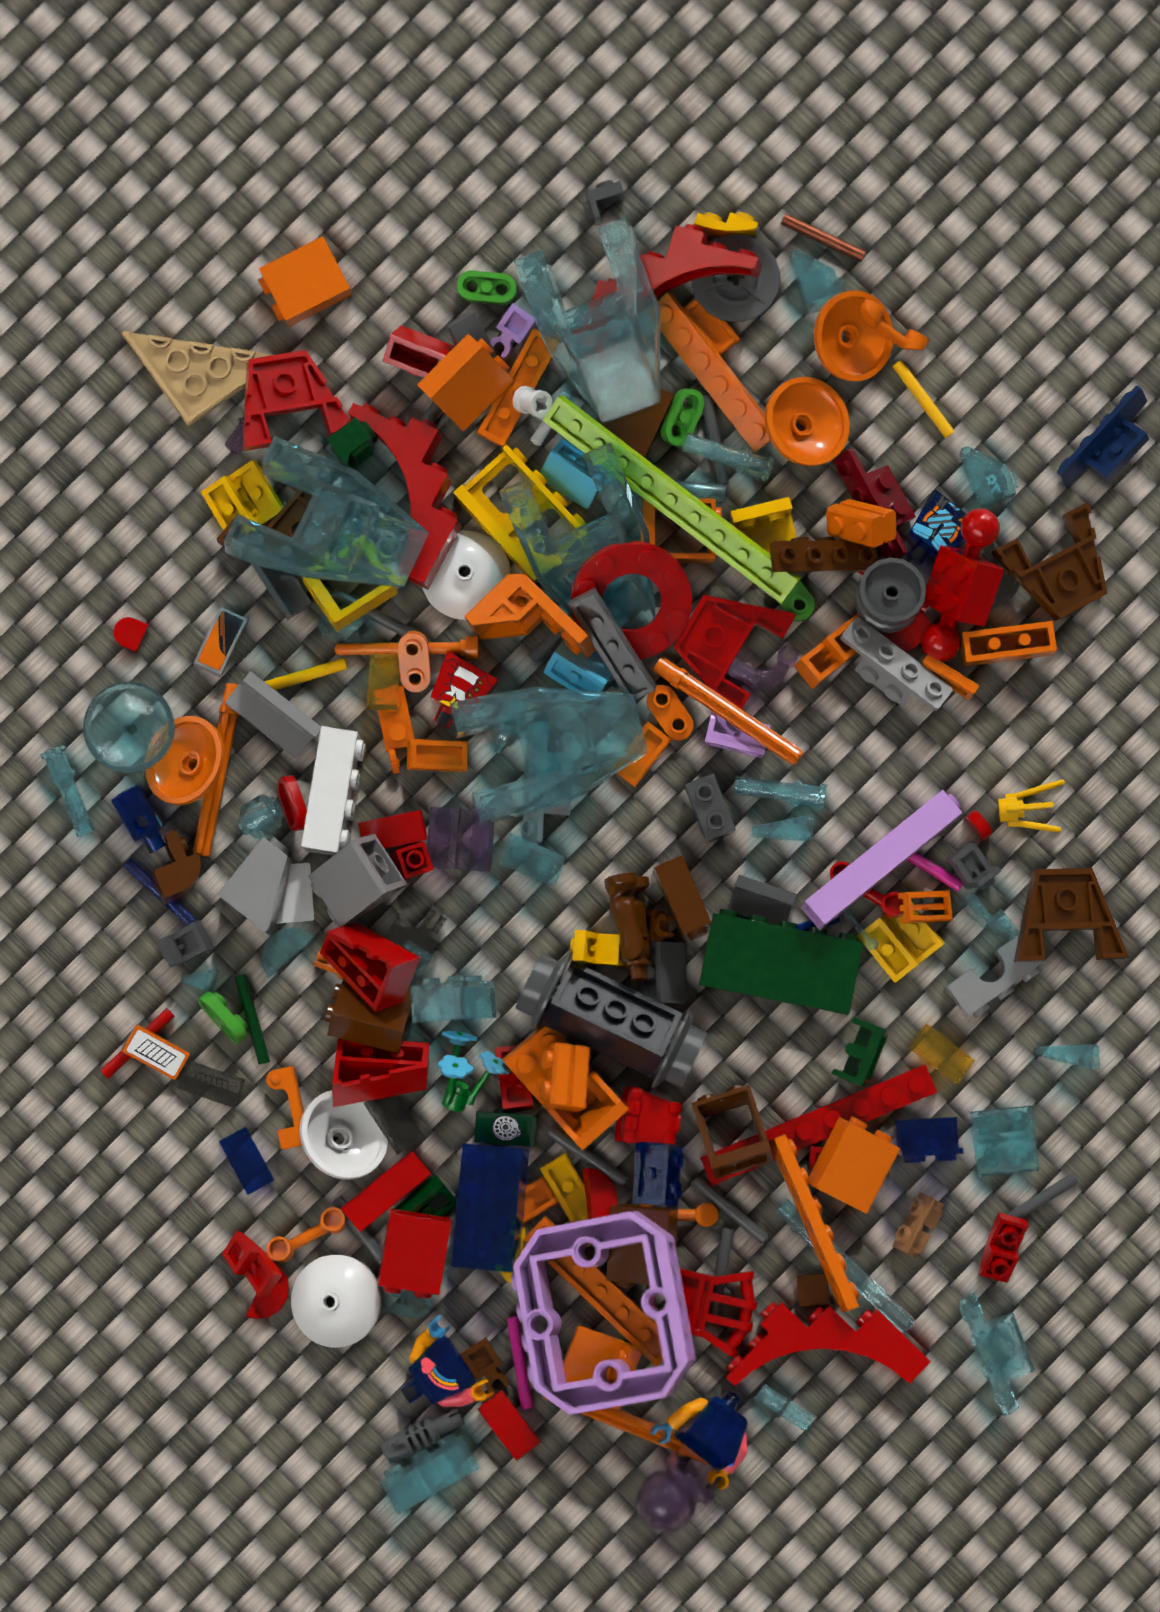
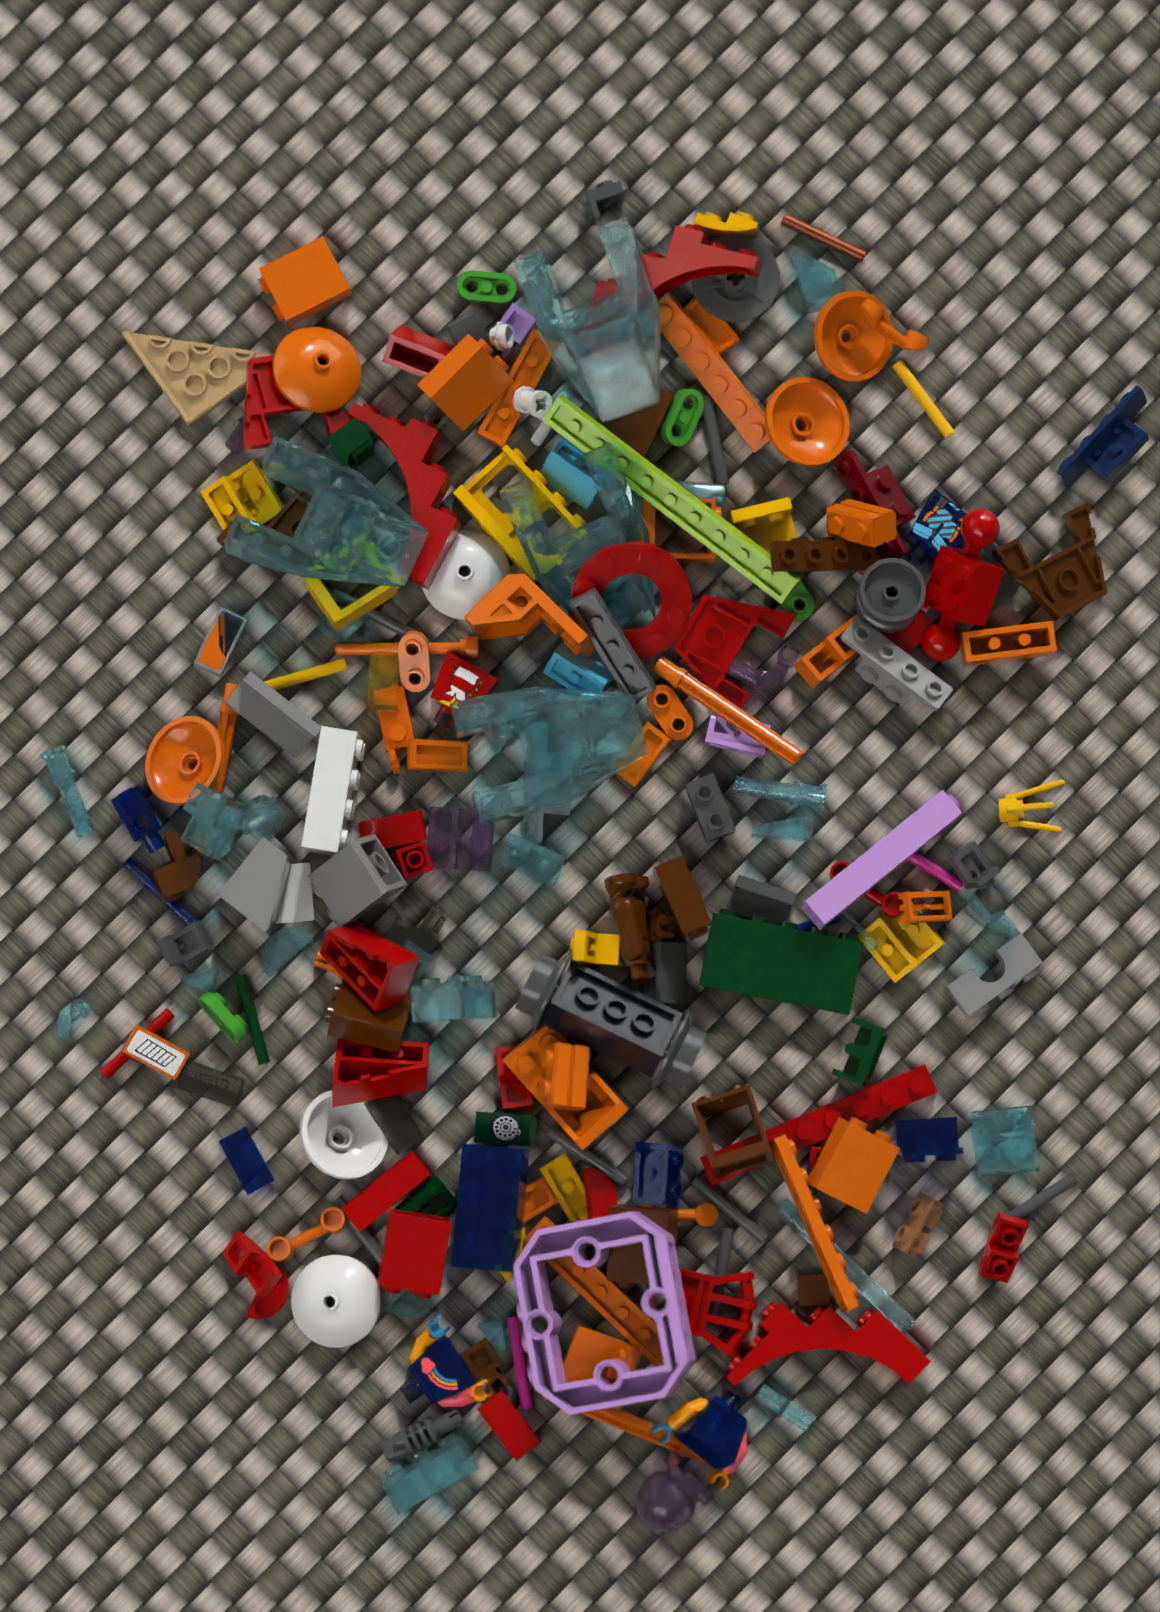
clear light blue dish [83,682,175,773] -> none
red tile [113,617,149,653] -> none
dark grey panel [252,561,312,620] -> none
orange piece [266,1066,310,1161] -> none
red tile [277,775,307,831] -> none
plant [438,1031,511,1112] -> none
red piece [614,1086,682,1145] -> none
clear light blue pin [682,432,774,483] -> none
clear yellow tile [908,1023,975,1085] -> none
orange tile [921,654,980,700] -> none
clear light blue slope [959,446,1019,508] -> none
clear light blue bracket [960,1293,1035,1416] -> none
red tile [964,810,993,842] -> none
reddish brown wing [1013,868,1129,963] -> none
clear light blue slope [1034,1044,1100,1069] -> none
none -> clear light blue arm [55,999,91,1039]
none -> clear light blue brick [180,782,249,860]
none -> orange dish [272,326,361,413]
none -> clear light blue slope [478,1319,507,1352]
none -> white plate [489,321,514,351]

